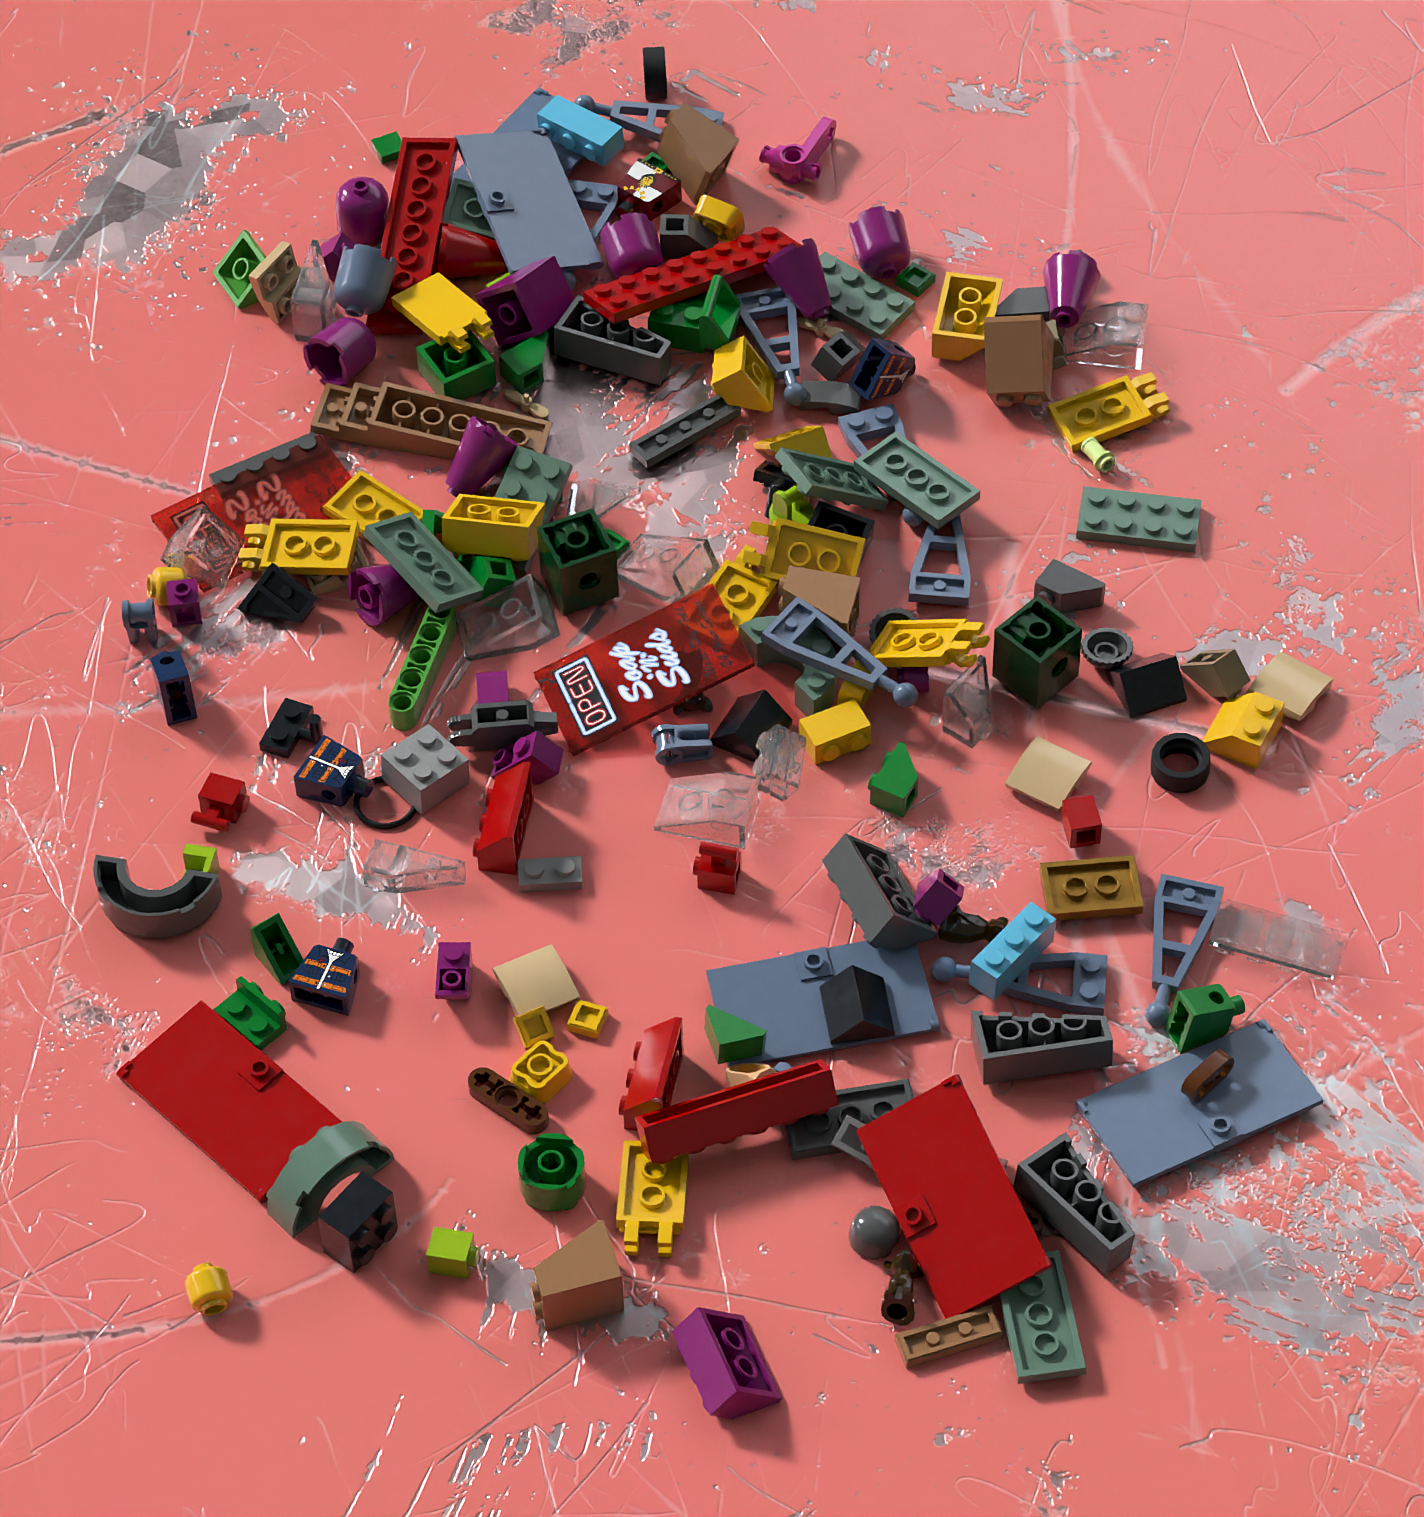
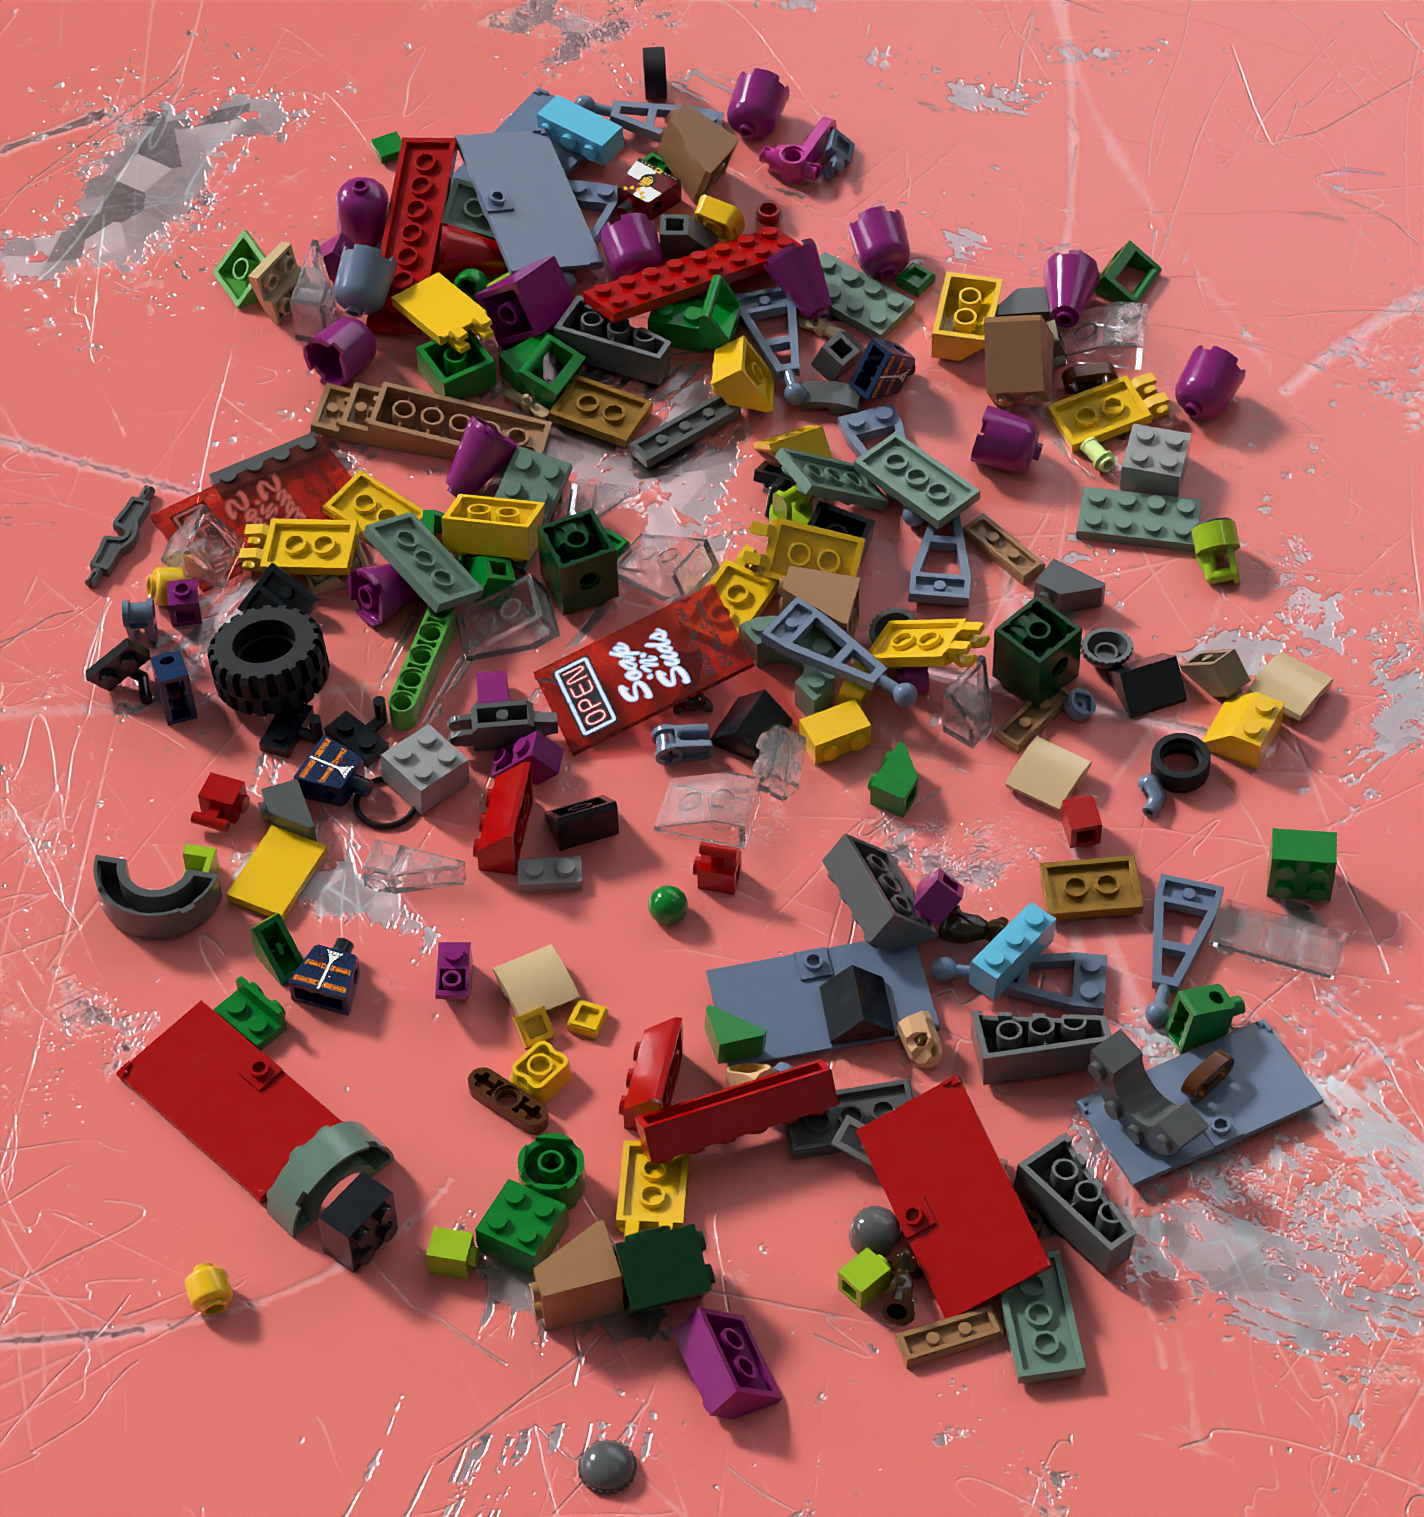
none -> dark grey piece [85,485,155,589]
none -> black plate [85,638,153,704]
none -> black tyre [208,605,330,717]
none -> yellow tile [226,825,328,921]
none -> dark grey slope [258,779,317,842]
none -> black plate [324,696,390,769]
none -> green piece [454,268,489,303]
none -> green brick [475,1179,569,1277]
none -> green tile [517,334,586,410]
none -> black slope [544,795,619,851]
none -> pearl gold plate [549,374,653,448]
none -> dark grey hat [578,1439,637,1495]
none -> dark green brick [613,1224,715,1316]
none -> green piece [648,885,688,925]
none -> magenta cylinder [727,68,790,139]
none -> red plate [755,201,782,227]
none -> sand blue plate [822,128,855,180]
none -> lime brick [838,1247,891,1310]
none -> light nougat rock [897,1011,942,1069]
none -> medium nougat tile [962,513,1045,585]
none -> magenta cylinder [970,405,1043,473]
none -> medium nougat tile [993,686,1071,754]
none -> reddish brown beam [1061,362,1118,394]
none -> sand blue tile [1064,688,1096,721]
none -> dark grey brick [1088,1029,1209,1155]
none -> green tile [1095,240,1162,309]
none -> light grey brick [1120,423,1191,497]
none -> sand blue arm [1138,774,1166,818]
none -> magenta cylinder [1175,345,1246,419]
none -> lime piece [1191,517,1241,584]
none -> green brick [1267,828,1337,901]

